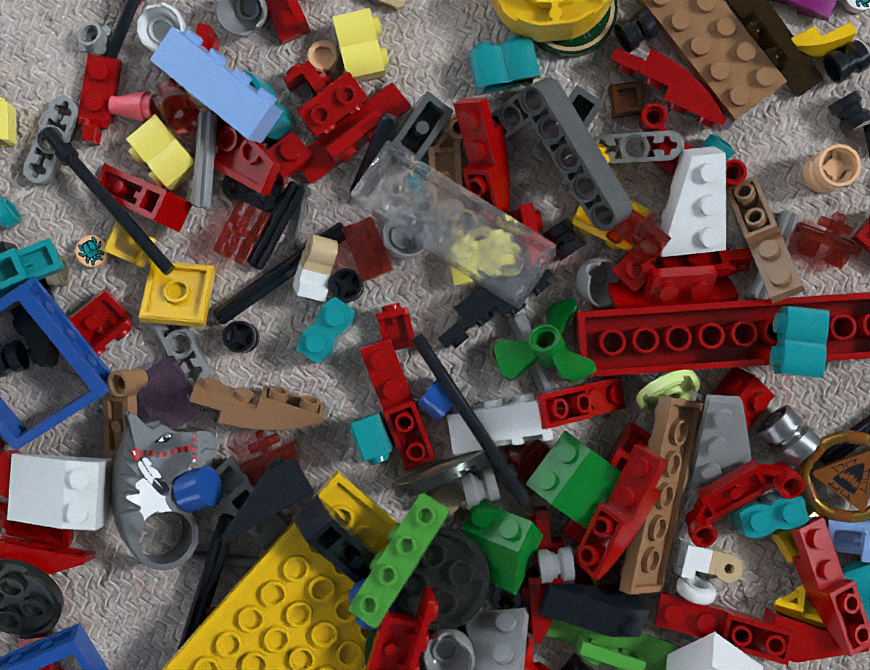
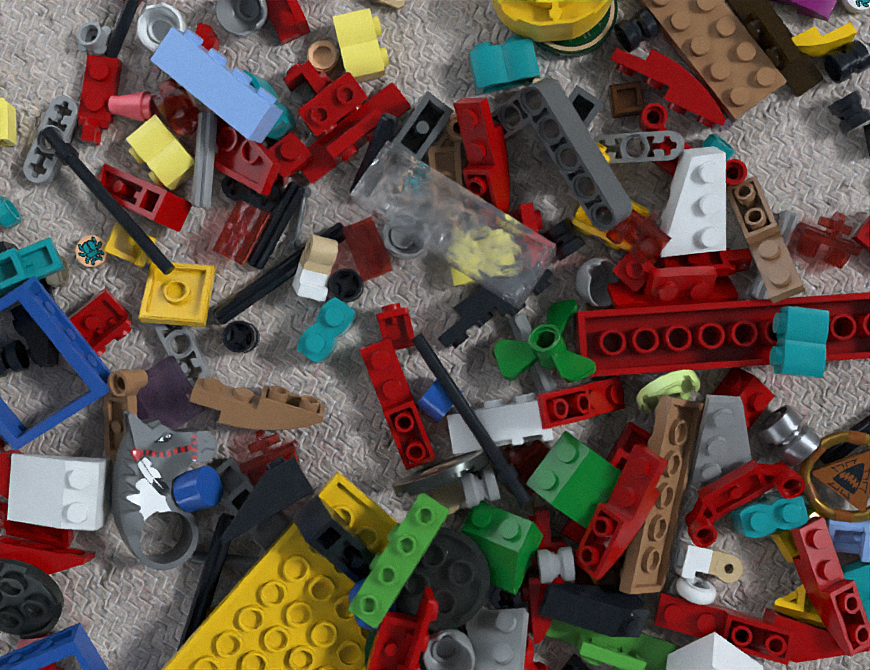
teal brick [348,411,394,466] -> none
light nougat wheel [802,144,861,194] -> none

